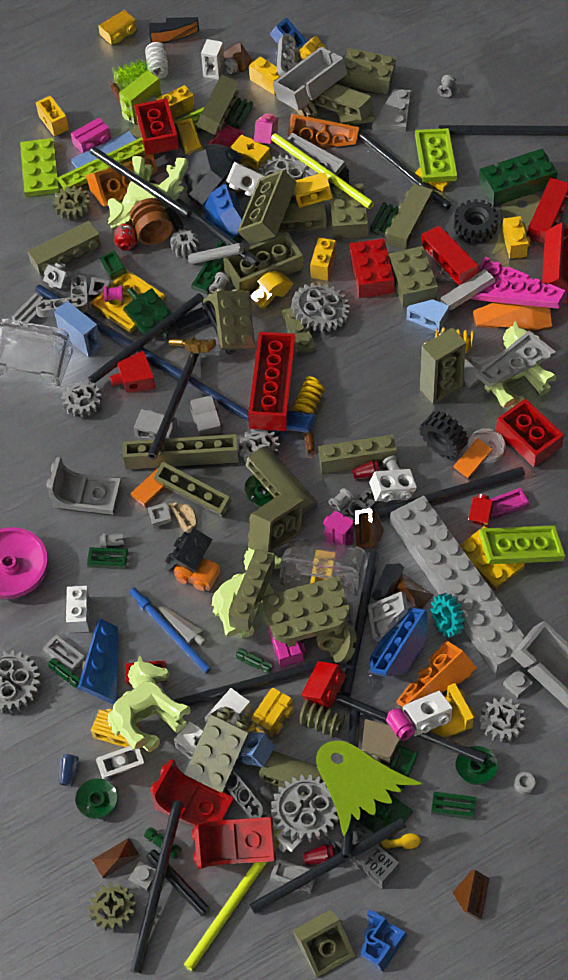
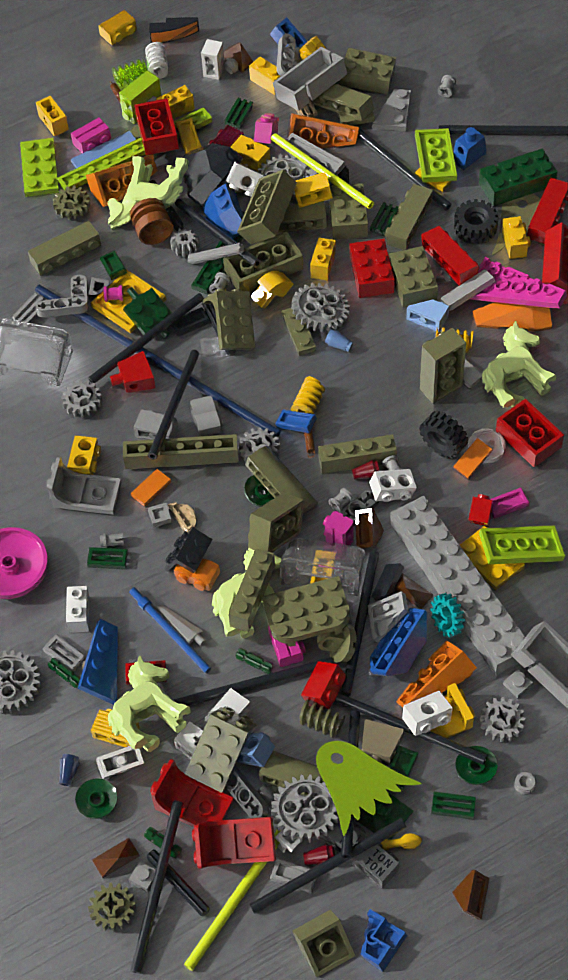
light grey brick [43,262,75,289] -> none
medium blue brick [54,301,102,357] -> none
black piece [90,147,192,218] -> none
red head [114,224,137,251] -> none
olive brick [153,461,232,518] -> none
pearl gold piece [168,337,217,353] -> none
olive brick [197,74,240,135] -> none
red brick [248,332,296,431] -> none
yellow brick [251,688,294,739] -> none
black piece [377,466,525,518] -> none
dark pink brick [386,708,415,740] -> none
light grey wing [476,331,556,388] -> none
none -> yellow brick [67,436,101,475]
none -> medium blue cone [325,329,353,352]
none -> blue torso [453,127,487,170]

